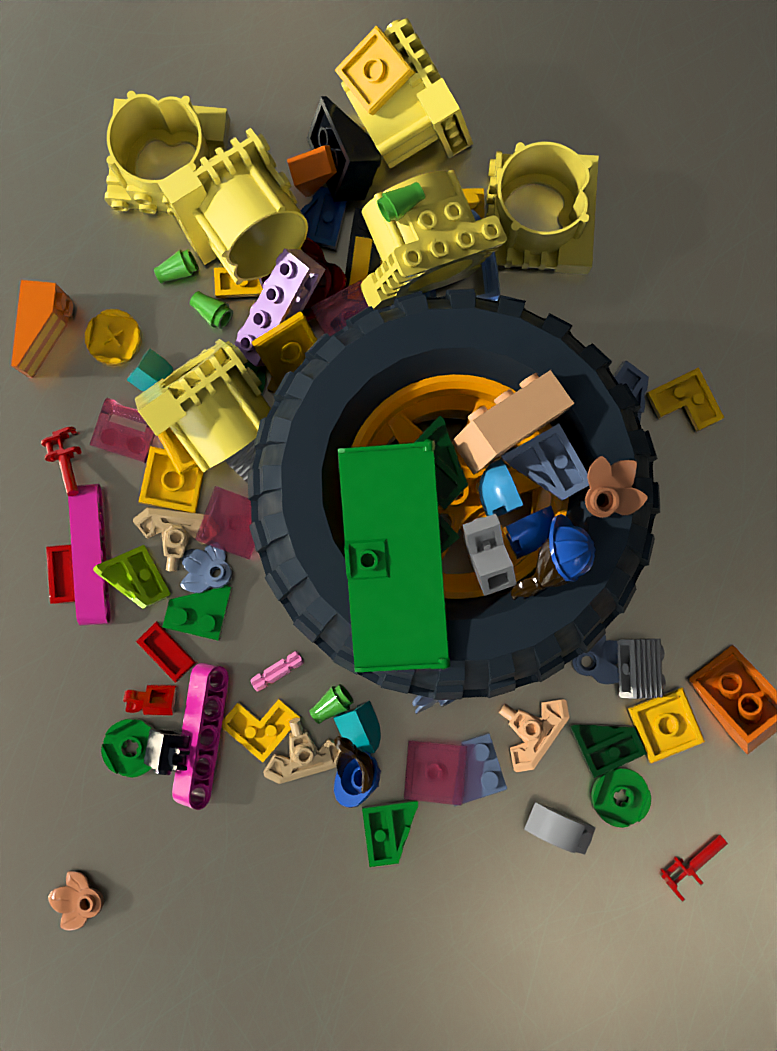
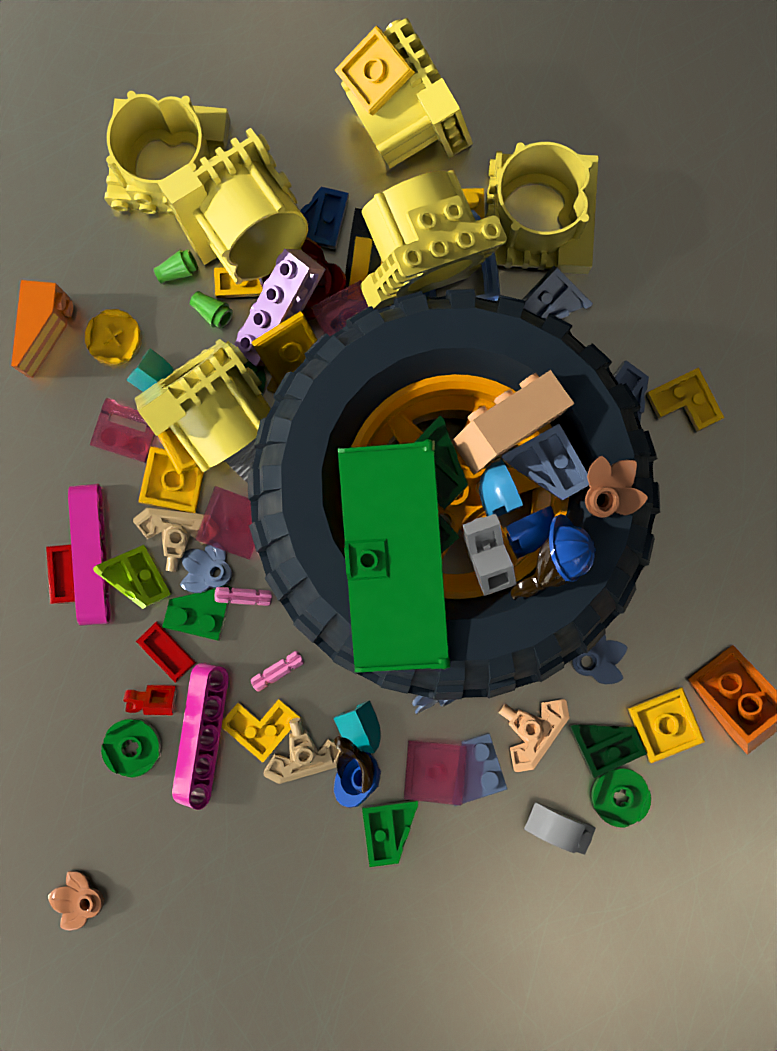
red piece [41,426,82,497] -> none
black brick [144,729,190,775] -> none
orange slope [287,145,337,197] -> none
black slope [307,96,381,202] -> none
bright green cone [309,684,354,724] -> none
bright green cone [377,182,425,222] -> none
light grey brick [617,639,666,699] -> none
red piece [660,835,728,902] -> none
none -> bright pink axle [214,587,272,606]
none -> sand blue wing [522,266,593,319]

